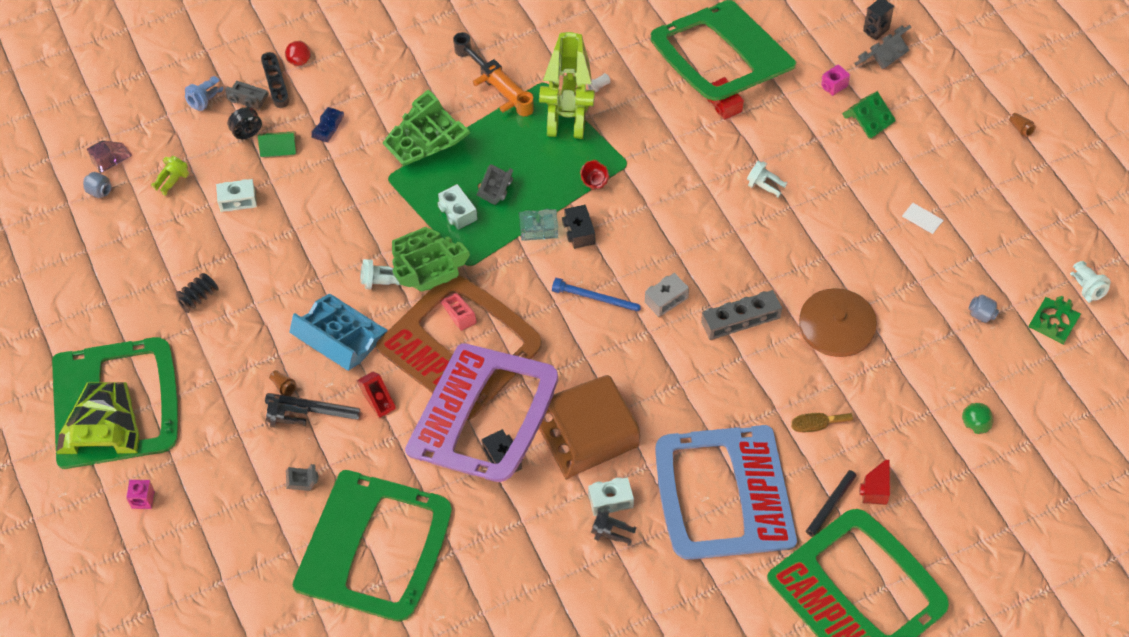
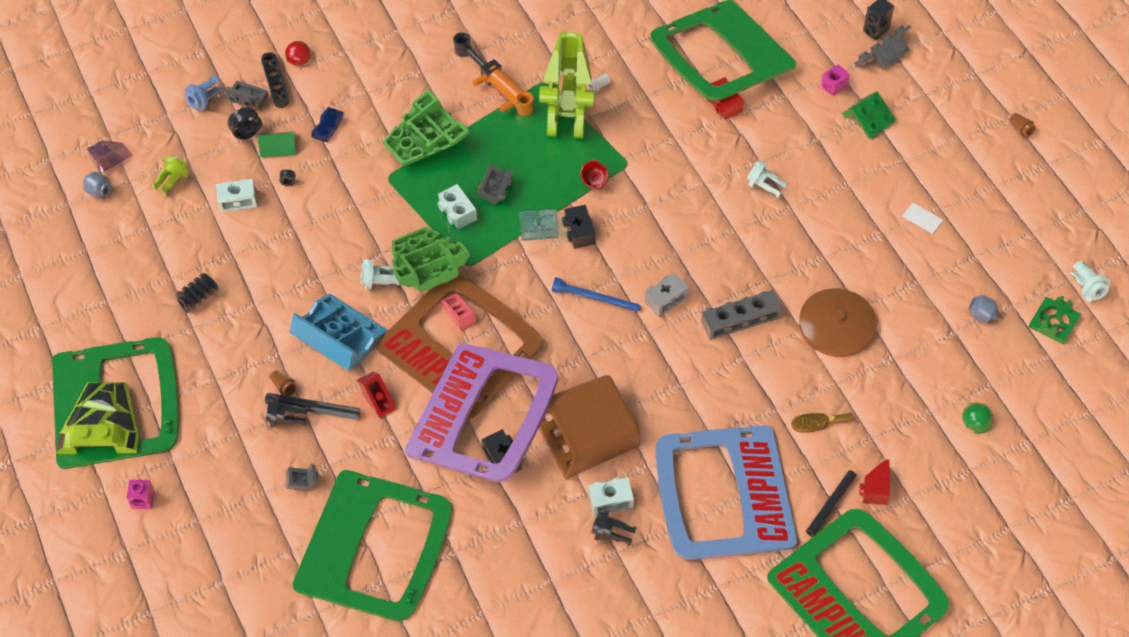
none -> black bush [279,169,296,186]

